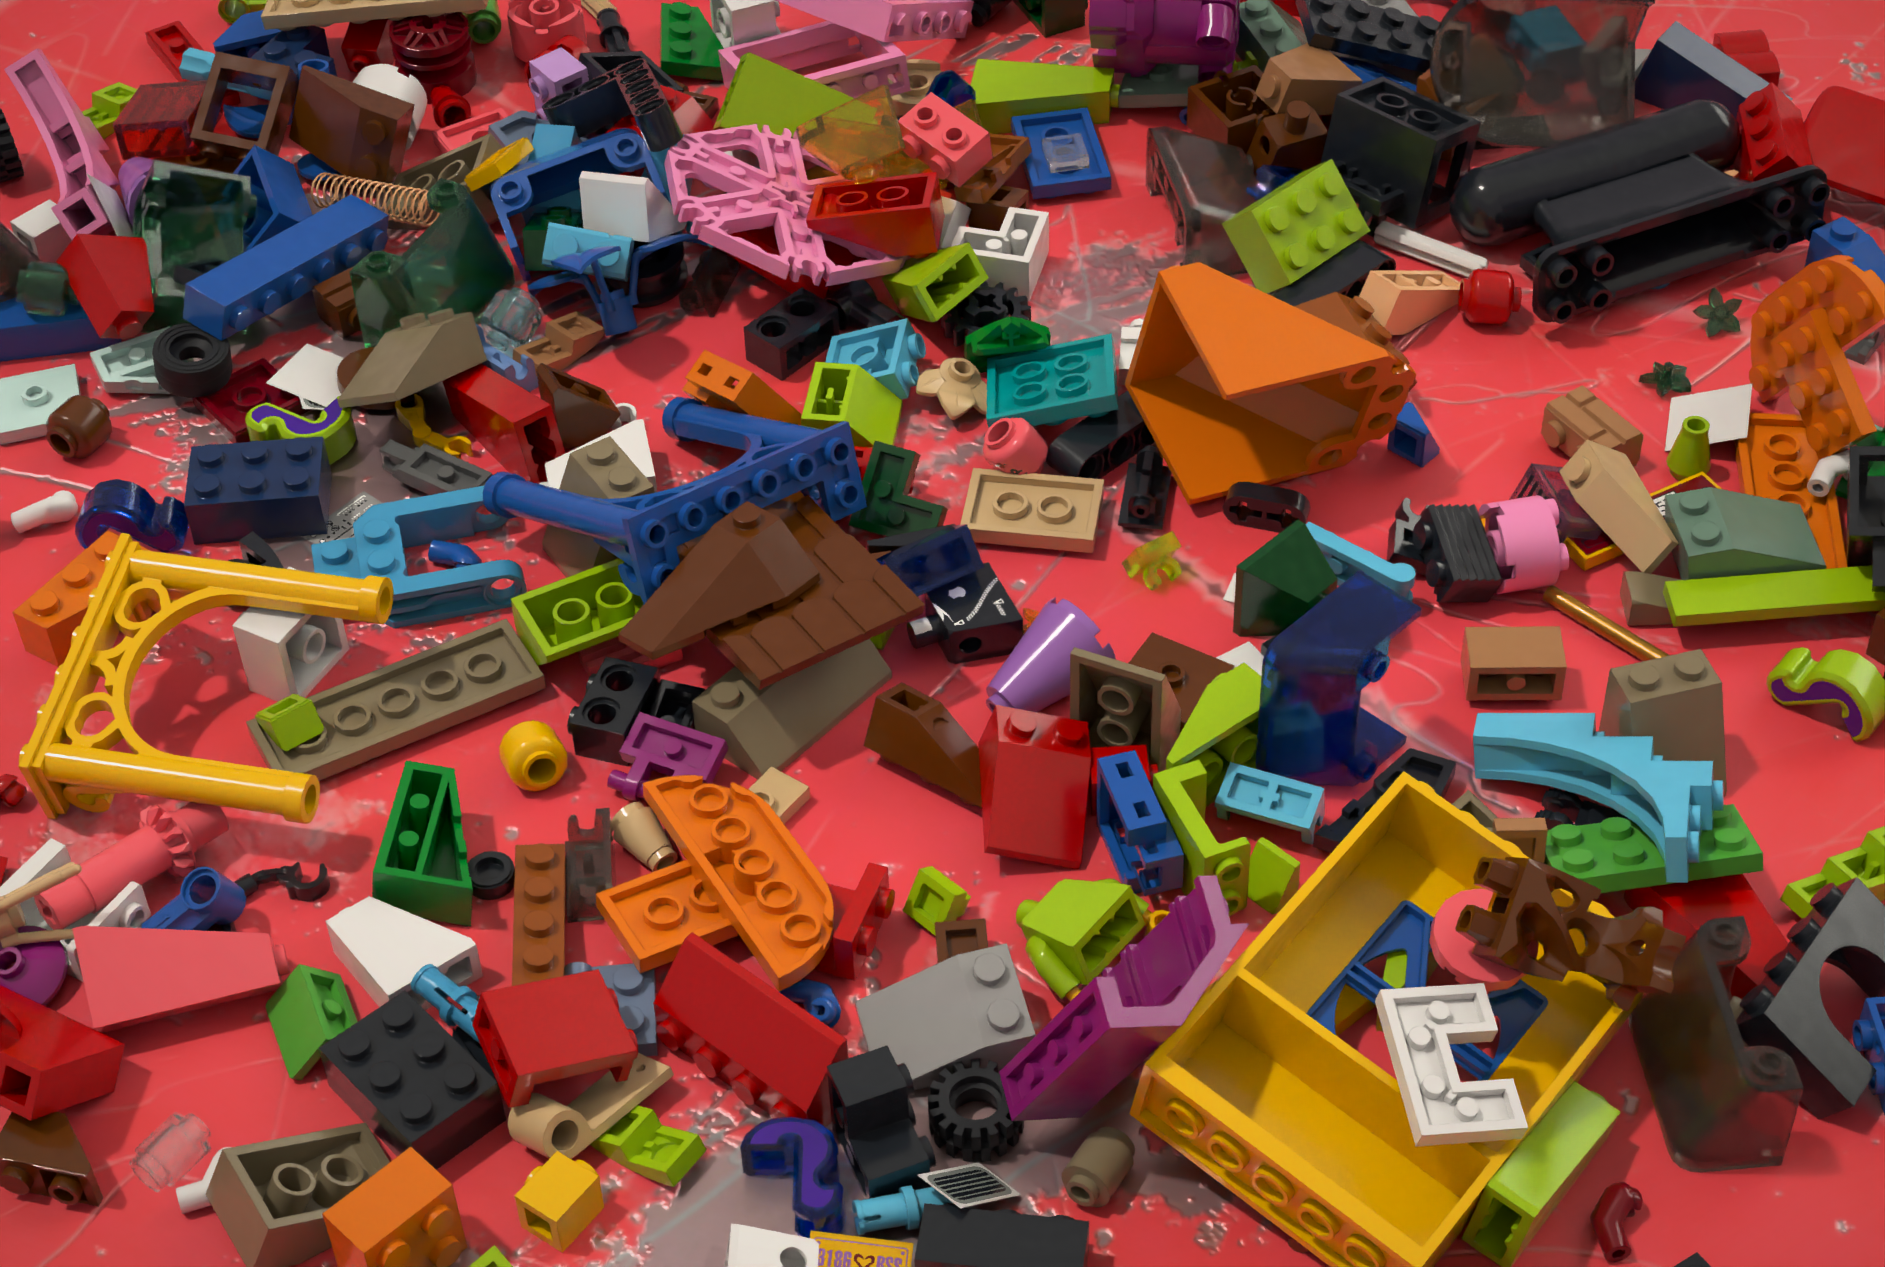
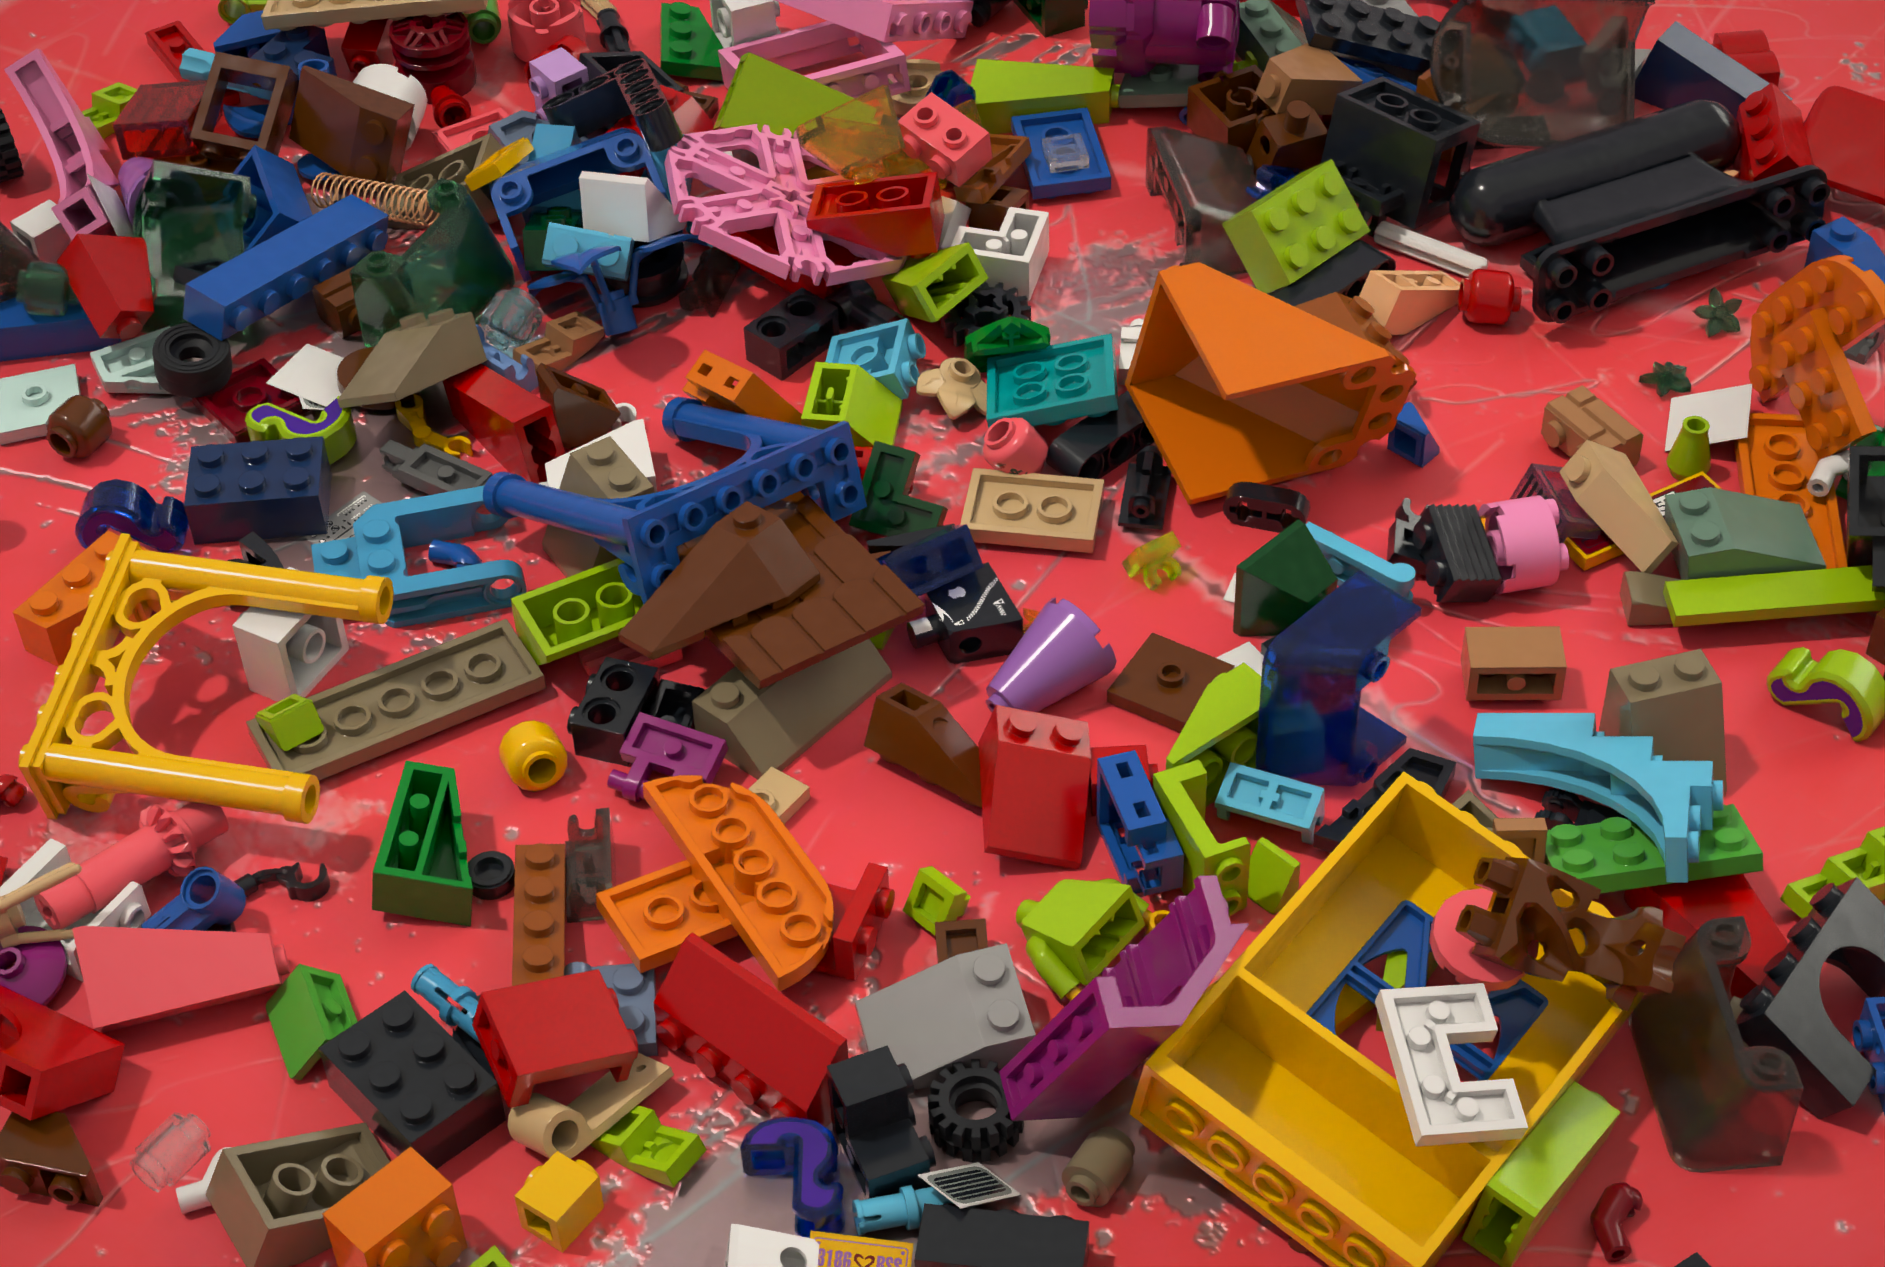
white arm [11,490,78,533] -> none
white slope [326,896,483,1010] -> none
tan cone [610,802,678,872] -> none
blue arm [780,978,841,1028] -> none
dark tan slope [1070,647,1181,772] -> none
pearl gold bar [1543,585,1670,661] -> none

